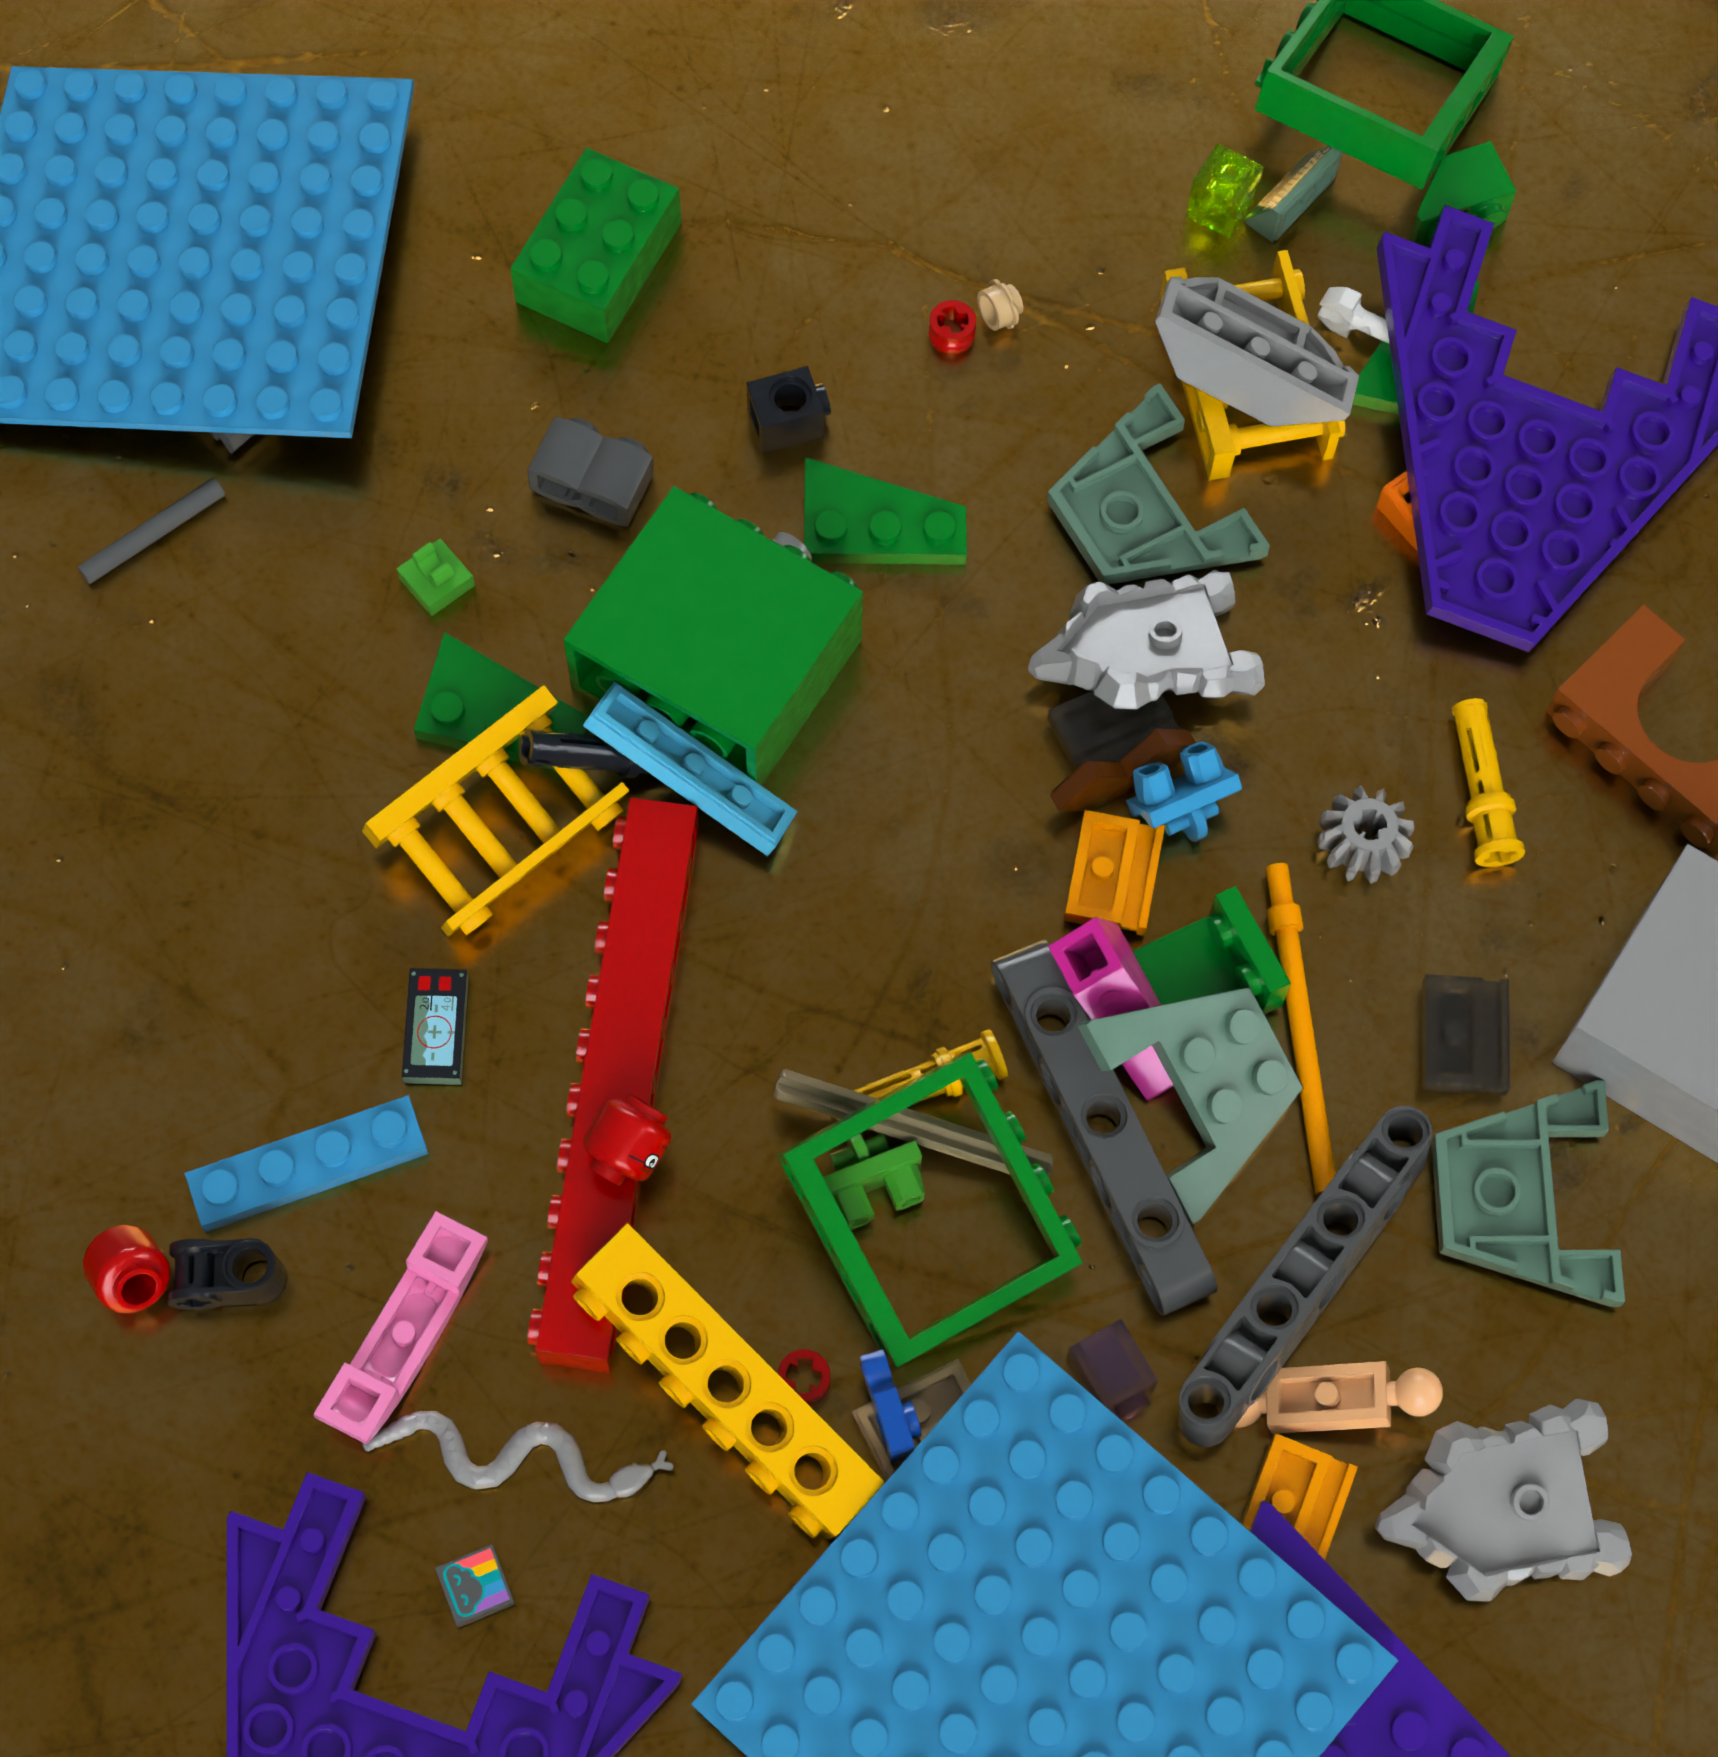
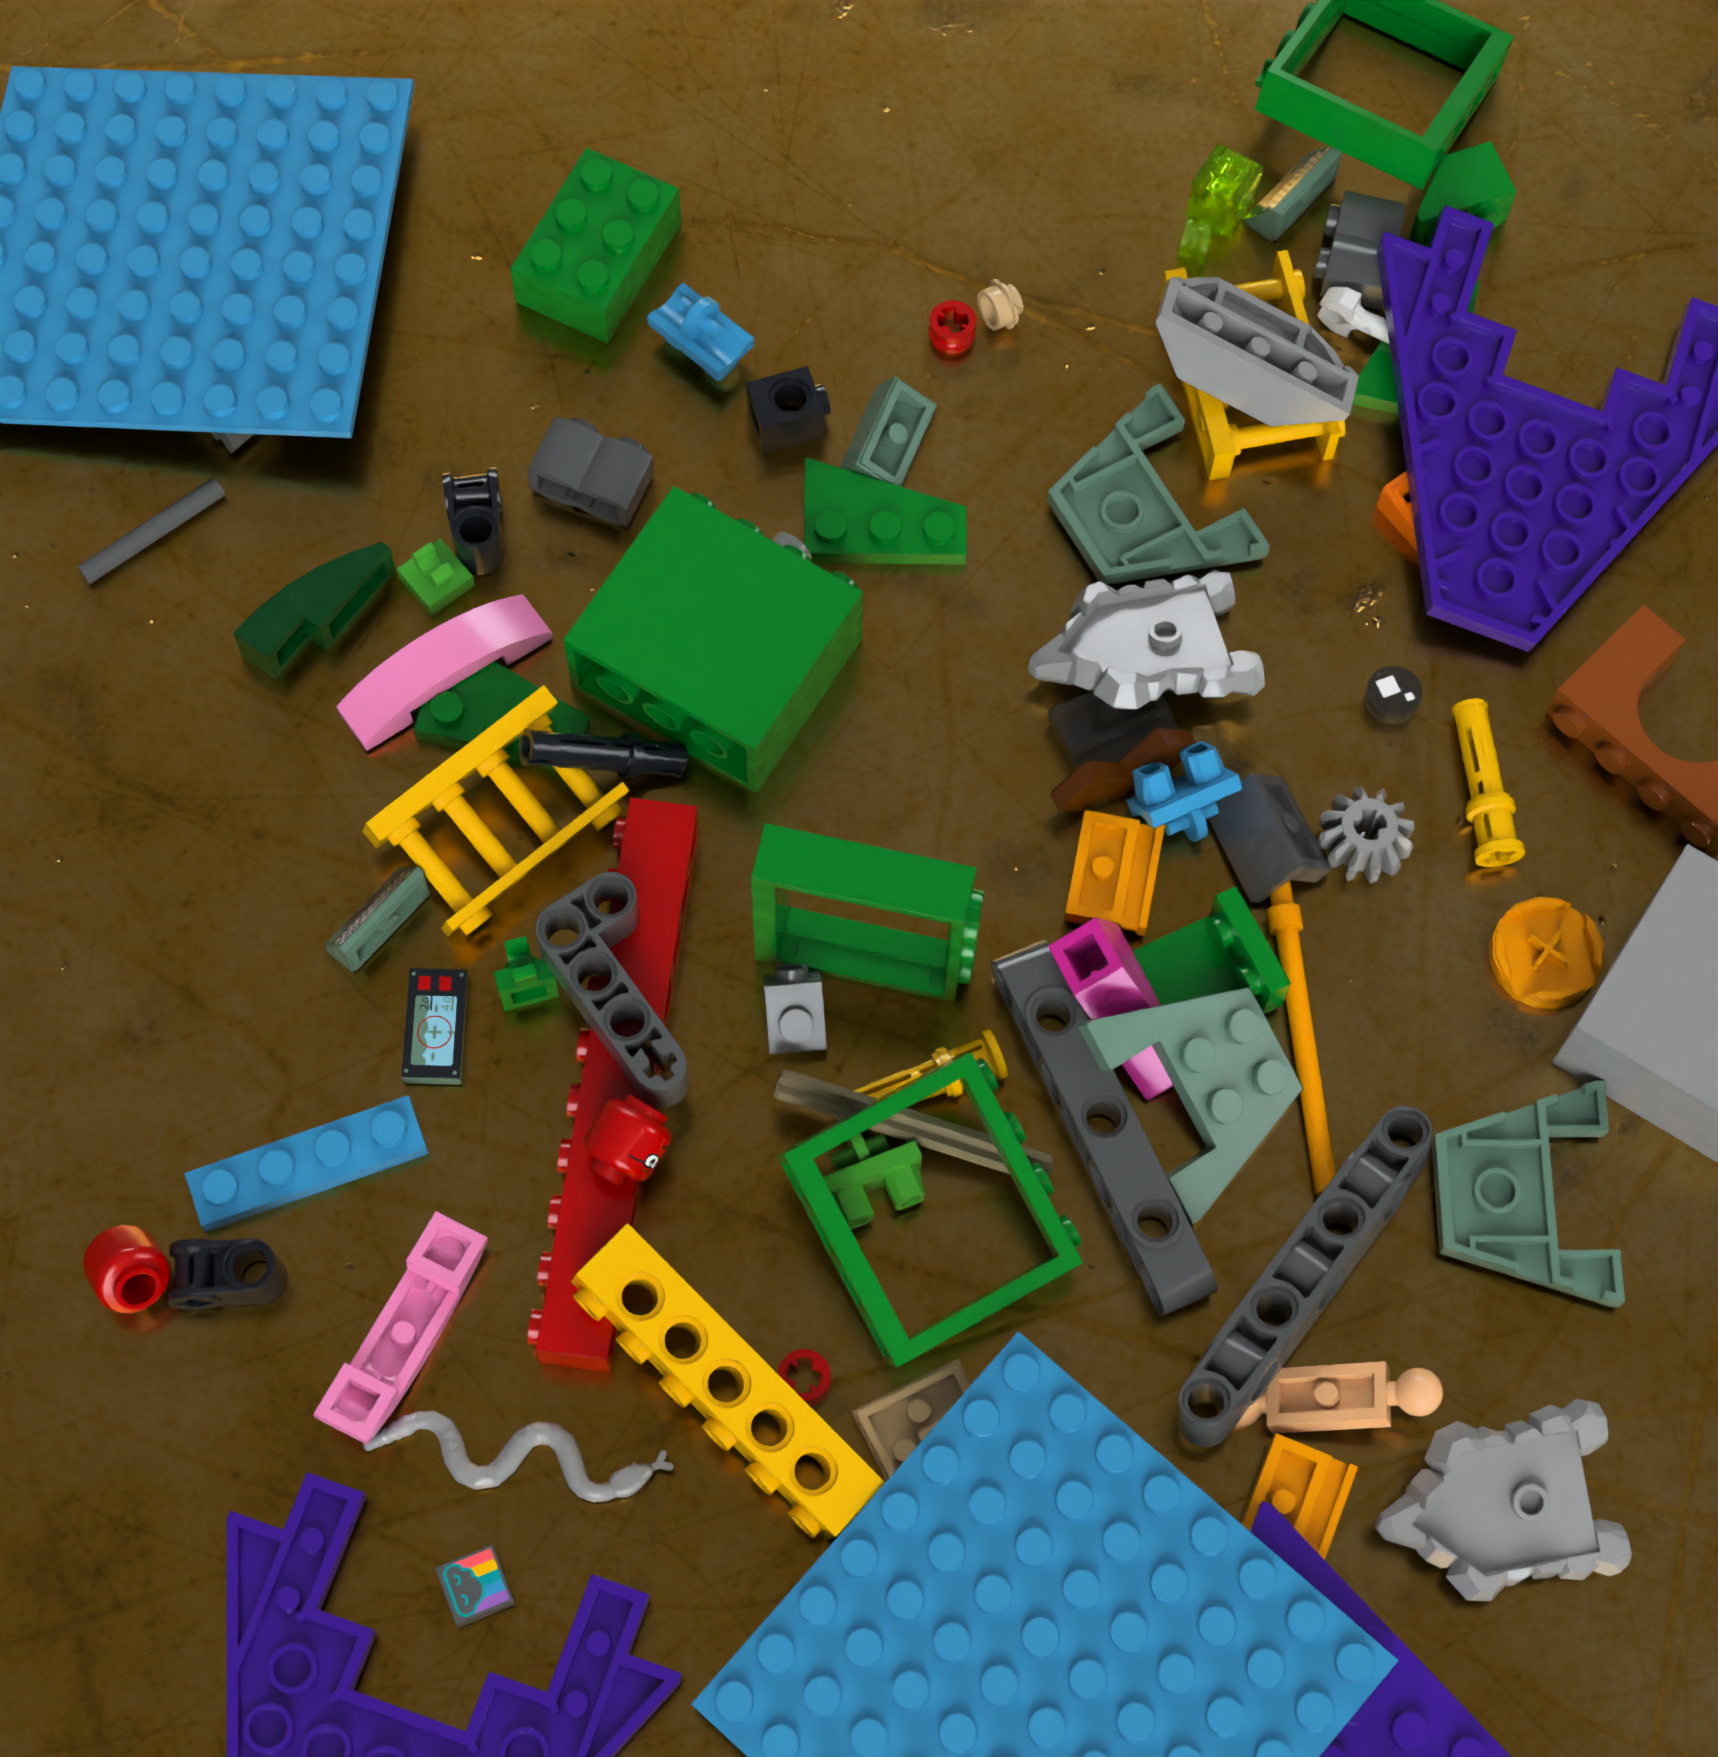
medium azure tile [583,681,798,857] -> none
blue plate [860,1349,922,1464] -> none
brick [1065,1319,1158,1421] -> none
clear smoke plate [1422,974,1510,1096] -> none
none -> dark green slope [233,542,396,680]
none -> sand green slope [324,866,430,973]
none -> bright pink slope [336,594,553,751]
none -> black piece [442,467,505,575]
none -> green plate [494,935,559,1011]
none -> dark grey beam [535,872,688,1108]
none -> dark azure hips [647,282,754,381]
none -> green window [751,823,985,1002]
none -> bracket [763,964,827,1054]
none -> sand green slope [839,376,937,486]
none -> clear neon green bush [1178,214,1215,267]
none -> flat silver panel [1209,773,1332,903]
none -> dark grey brick [1313,190,1407,310]
none -> clear smoke tile [1364,666,1422,724]
none -> light orange tile [1489,897,1604,1009]

